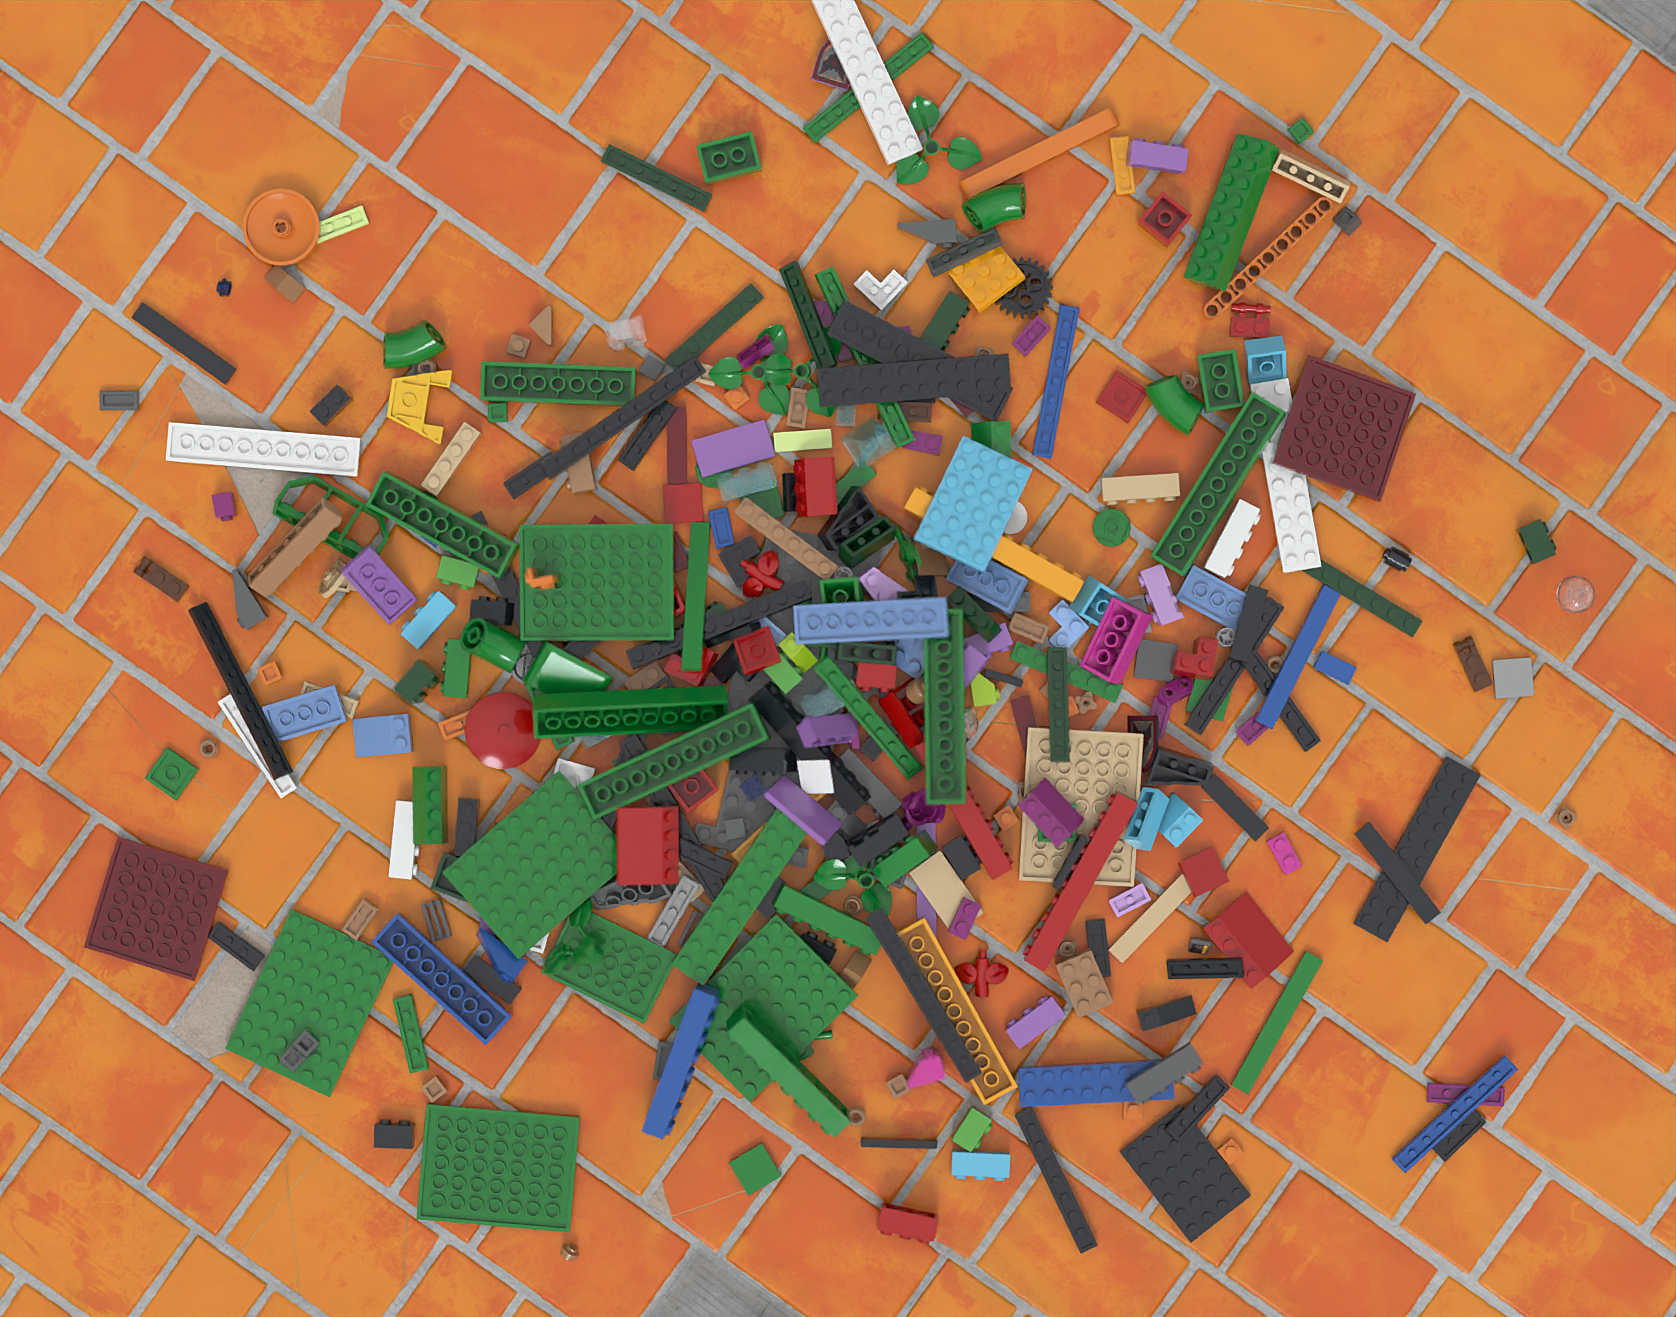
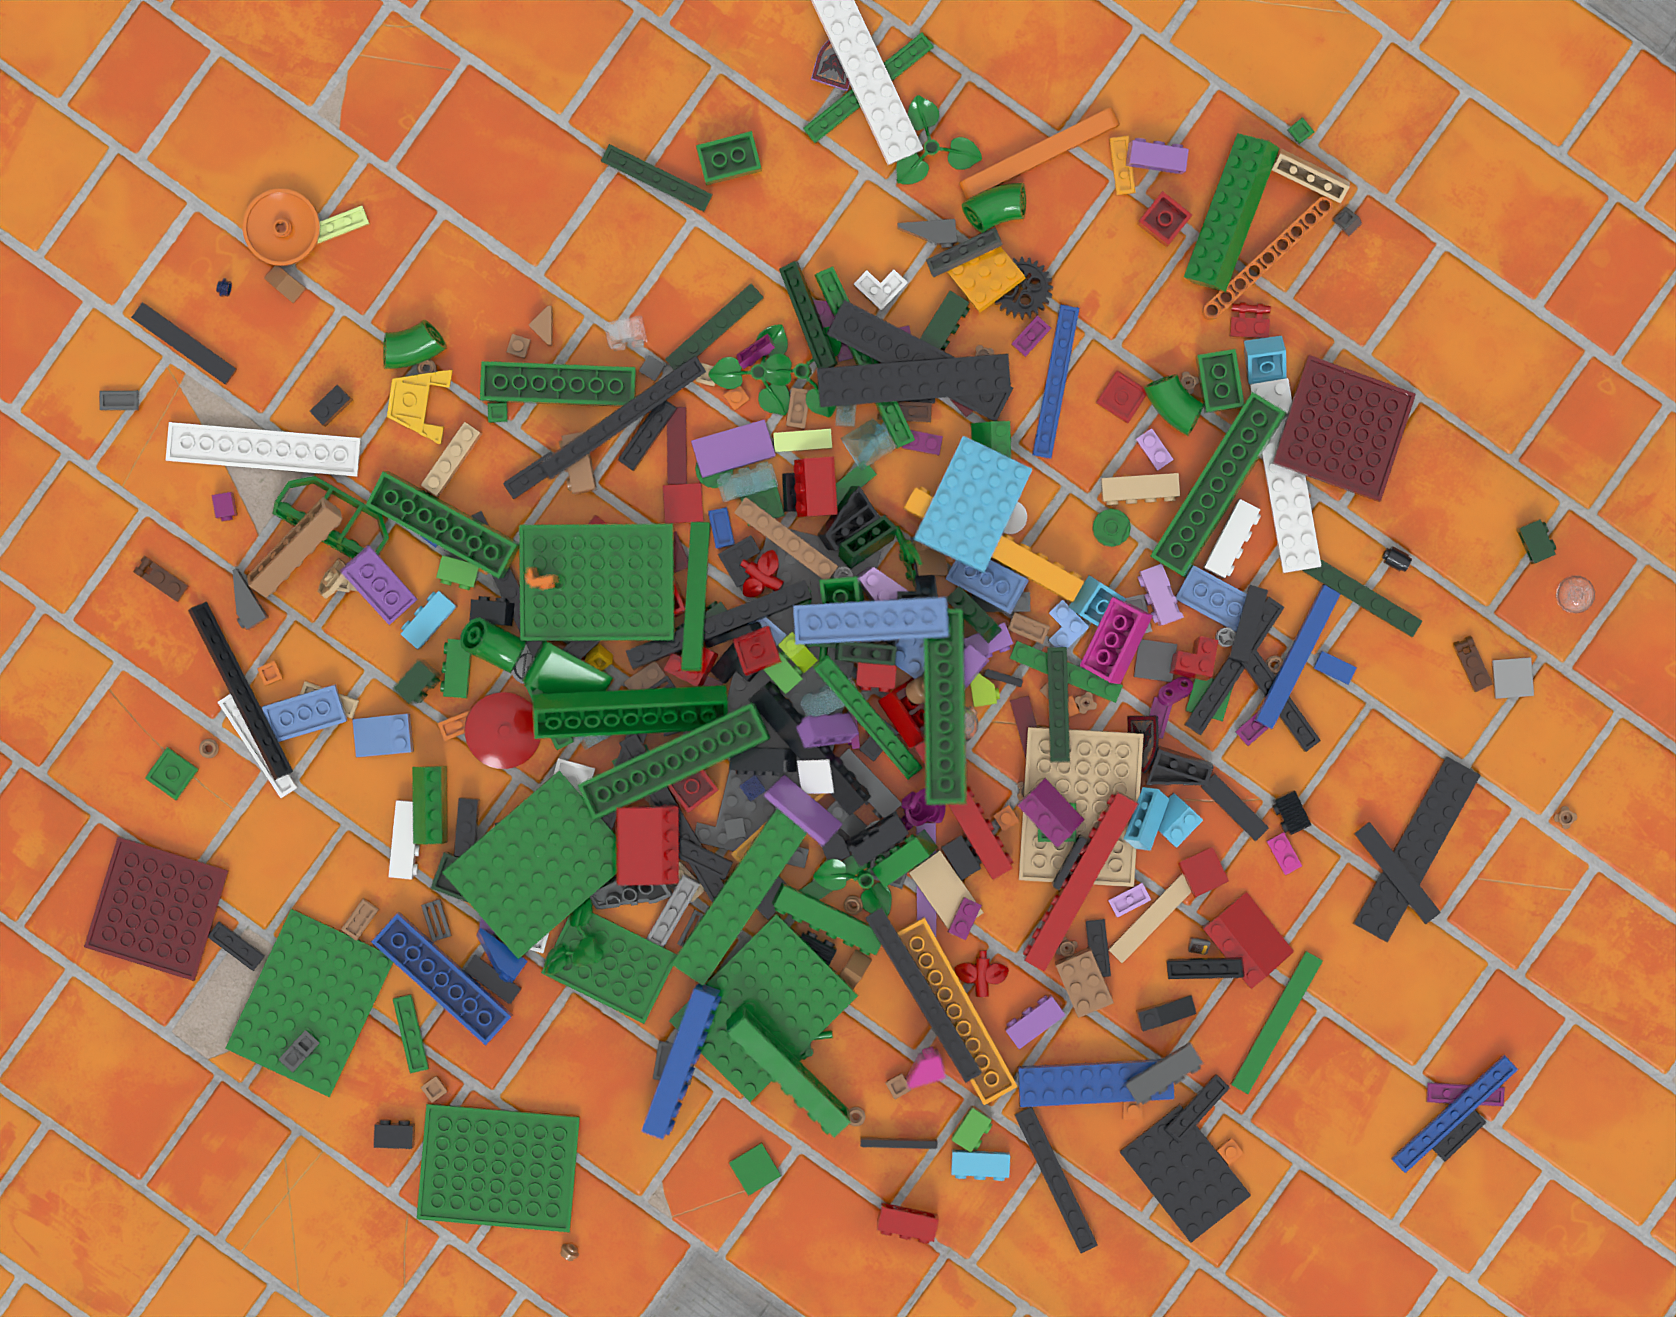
none -> yellow slope [585,644,613,671]
none -> lavender plate [1135,428,1174,471]
none -> black brick [1272,790,1312,835]

